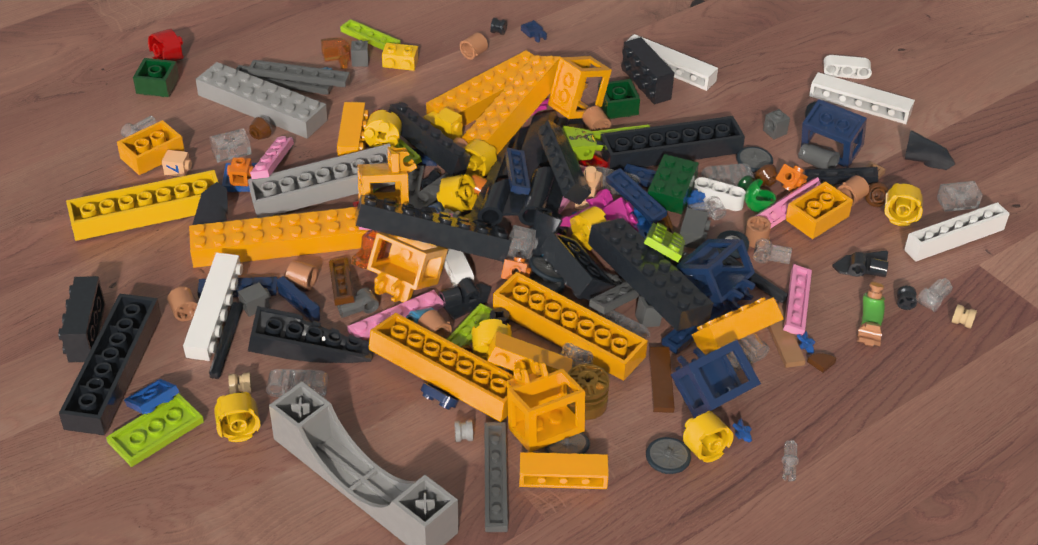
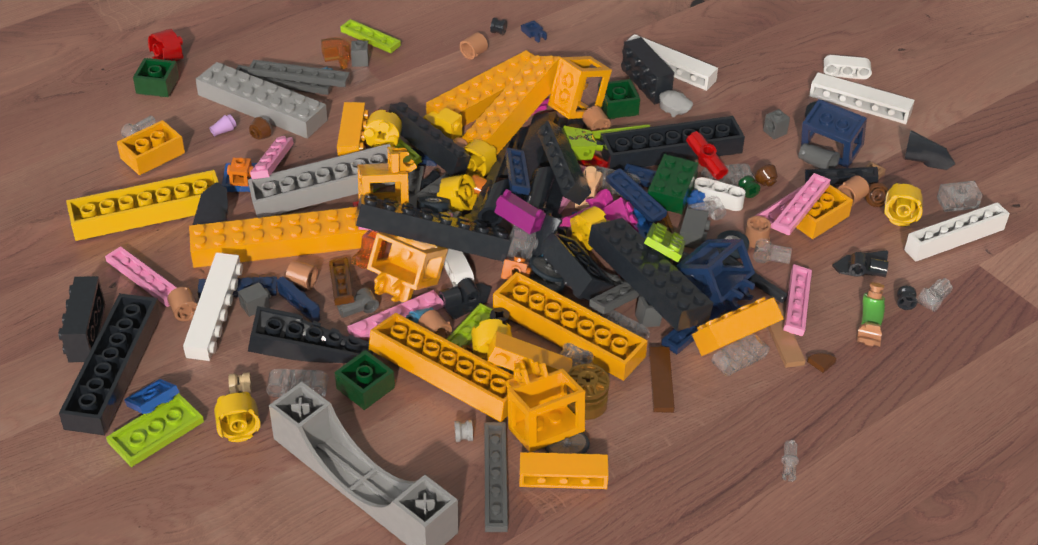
light nougat brick [162,150,192,177] -> none
black axle [209,302,243,379] -> none
clear brick [210,128,251,163] -> none
yellow brick [382,43,418,71] -> none
dark blue plate [420,382,459,410] -> none
dark grey wheel [646,437,691,474] -> none
dark blue piece [671,339,761,418] -> none
yellow brick [683,411,733,463] -> none
blue plant [732,418,752,442] -> none
dark grey wheel [736,146,773,172] -> none
green helmet [745,179,776,213] -> none
orange brick [776,164,808,192] -> none
blue plant [797,331,815,354] -> none
tan wheel [952,304,977,329] -> none
none -> bright pink plate [105,246,177,307]
none -> lavender cone [209,114,237,136]
none -> dark green brick [335,350,395,410]
none -> black bush [416,196,450,213]
none -> magenta brick [495,189,546,234]
none -> light grey hair [659,90,693,117]
none -> red piece [686,131,728,180]
none -> bright pink plate [772,173,831,235]

